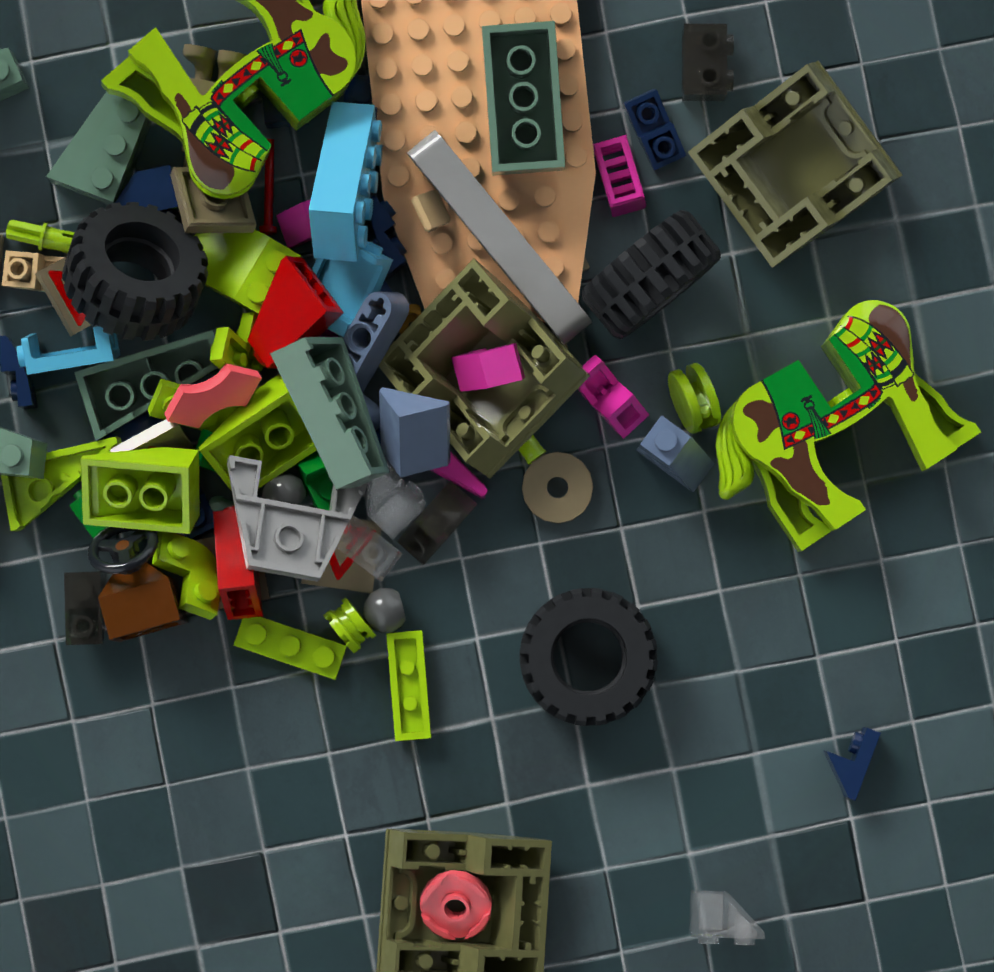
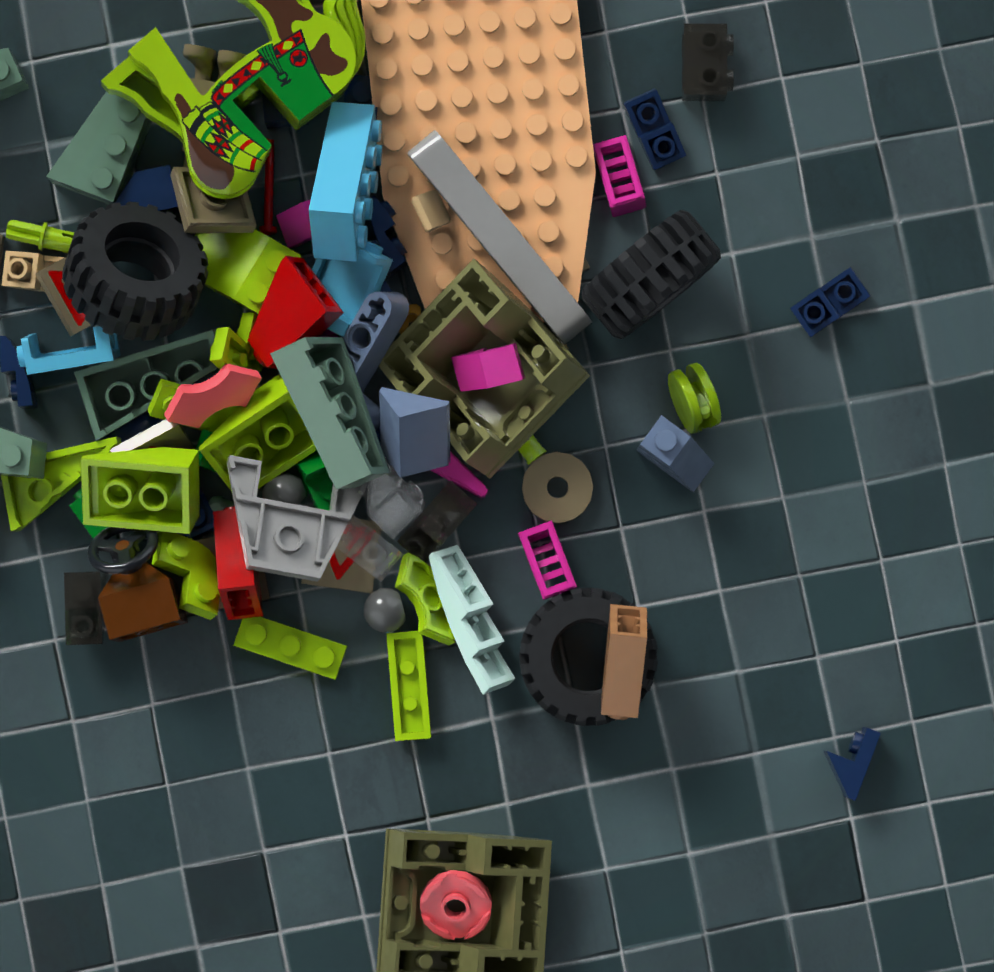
lime wheel [323,597,377,654] -> none
sand green brick [482,21,565,176] -> none
dark pink slope [578,355,649,439] -> none
olive slope [688,60,903,268] -> none
clear slope [689,890,765,945] -> none
lime animal [715,300,981,552] -> none
none -> lime tile [395,552,455,646]
none -> light aqua slope [428,545,516,695]
none -> dark pink slope [518,520,577,601]
none -> medium nougat slope [601,604,647,720]
none -> dark blue slope [790,267,871,337]

